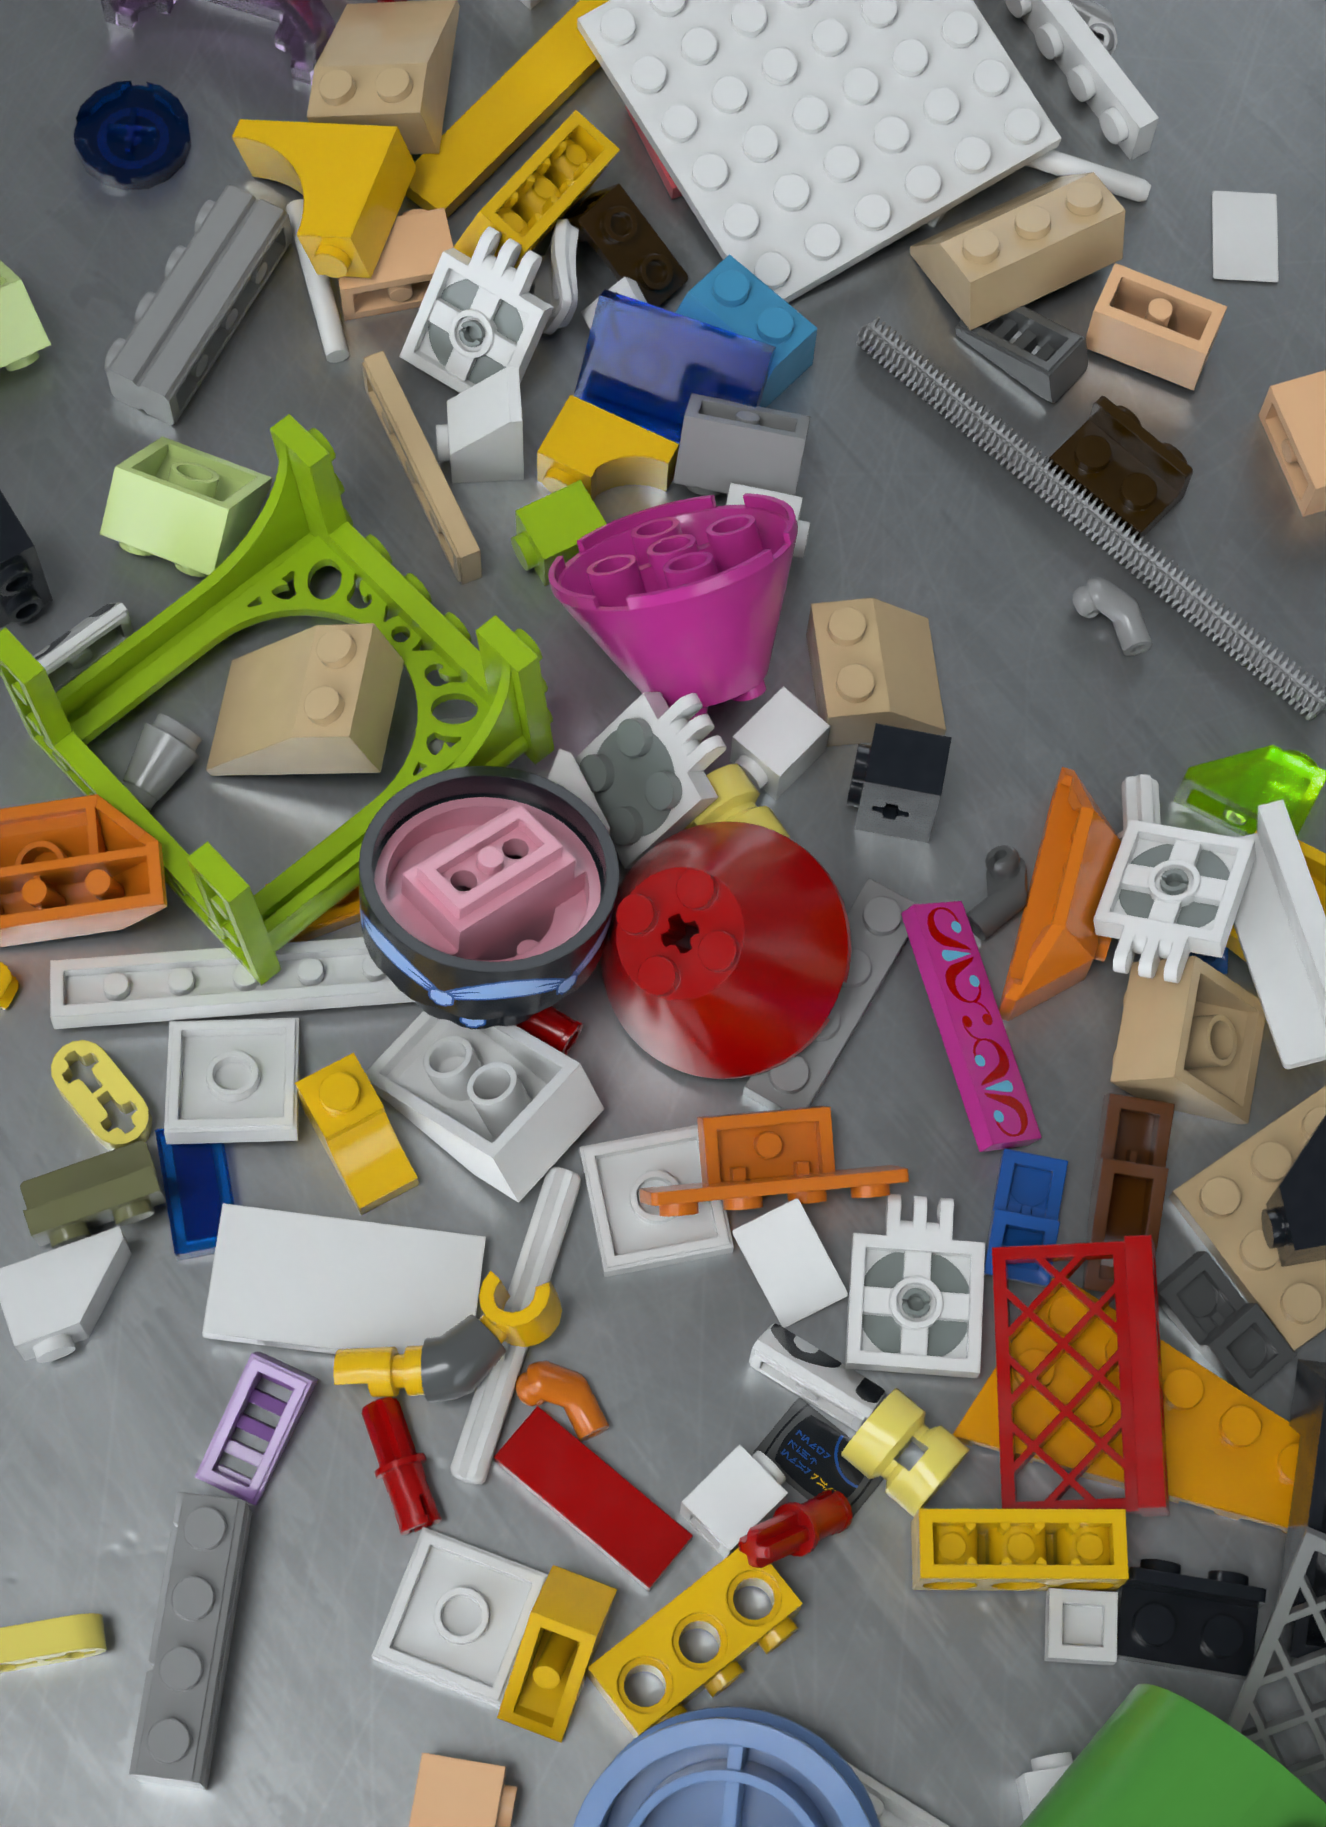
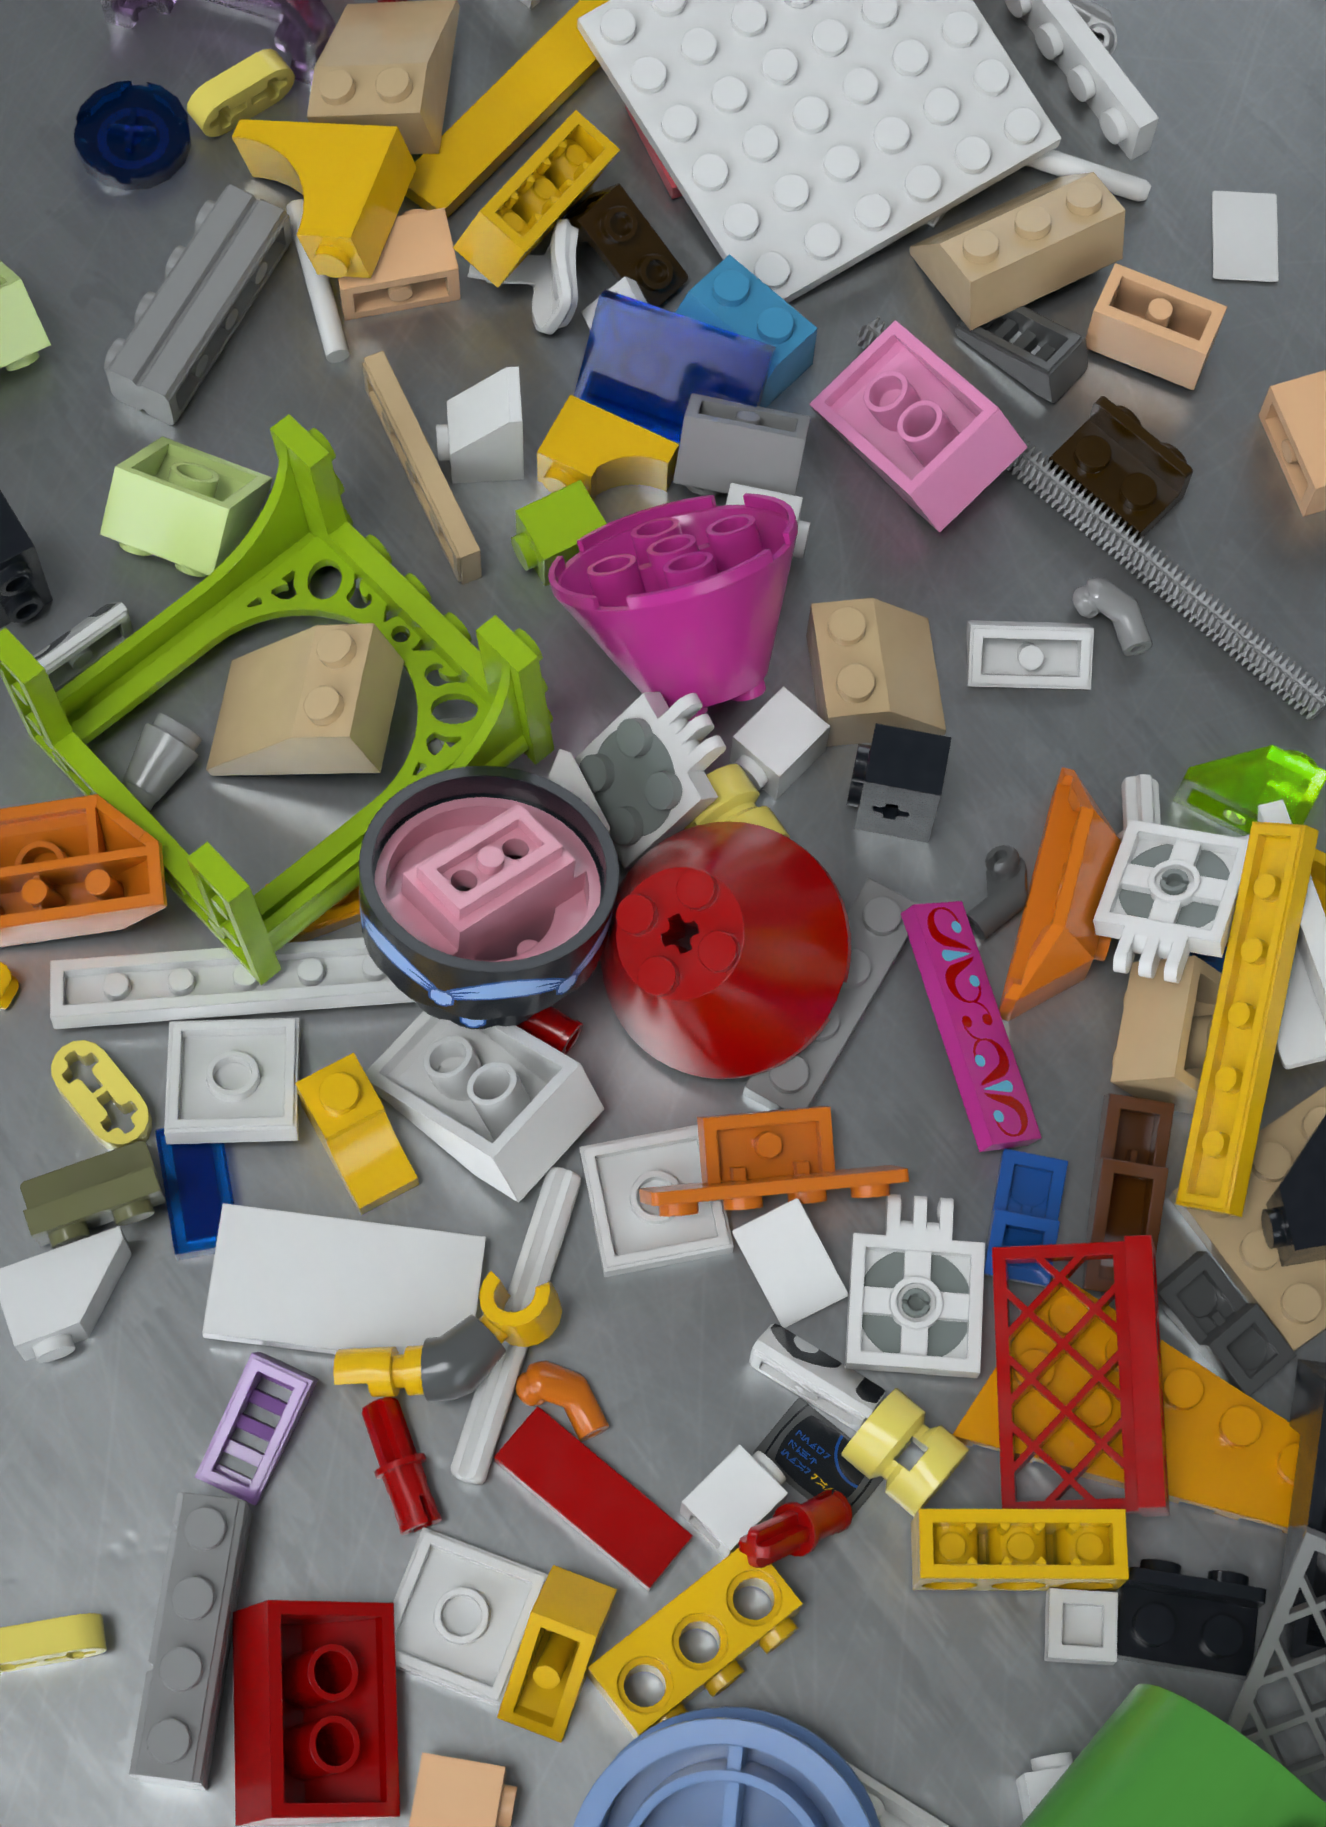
white piece [399,226,554,393] -> none
none -> light yellow beam [187,49,295,137]
none -> red slope [233,1600,400,1826]
none -> bright pink slope [809,320,1028,533]
none -> white slope [966,620,1094,690]
none -> yellow tile [1175,821,1319,1217]

